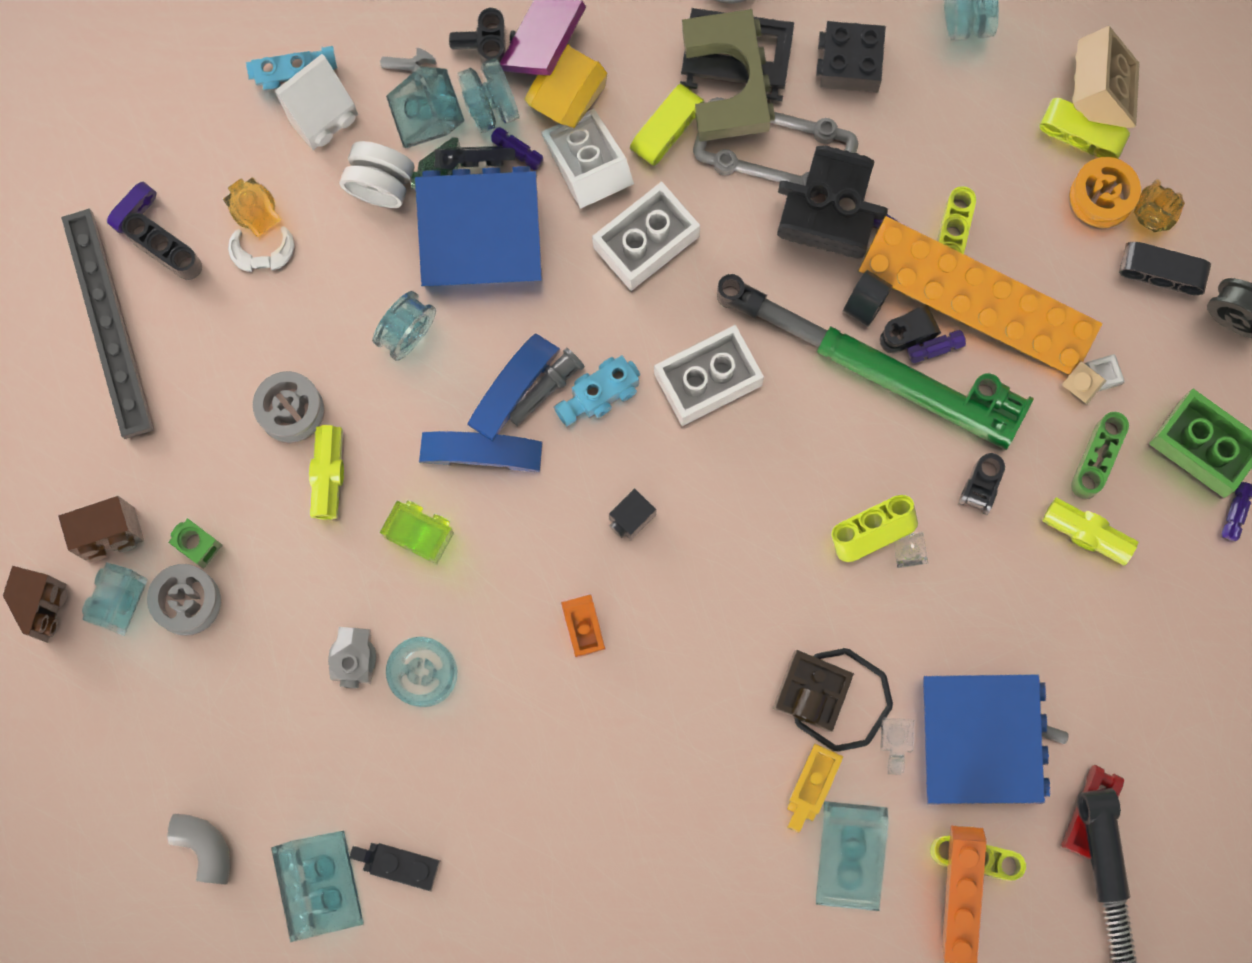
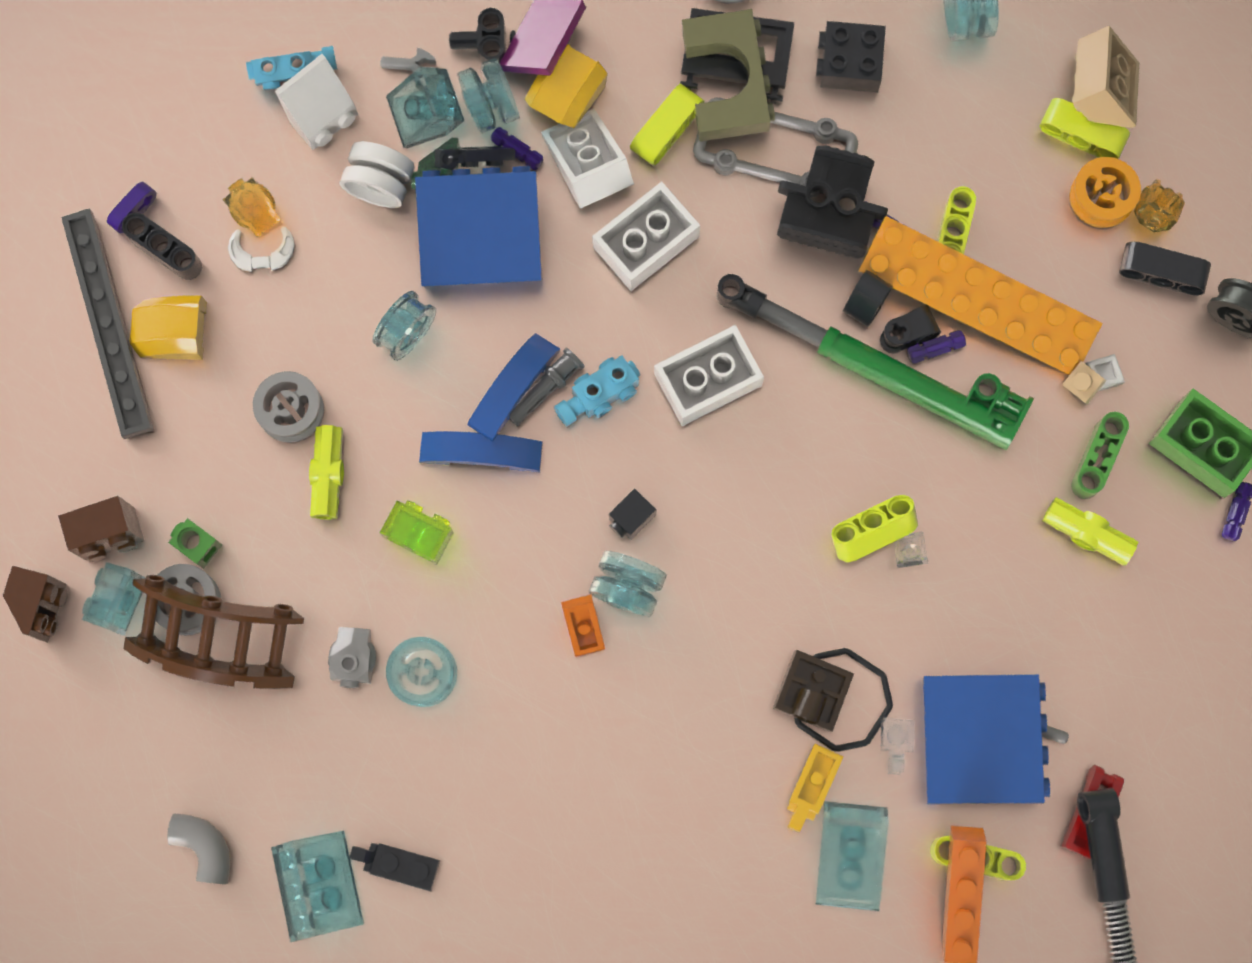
black piece [958,453,1005,515] -> none
none -> reddish brown fence [123,575,304,689]
none -> yellow slope [130,295,207,360]
none -> clear light blue wheel [588,551,667,617]

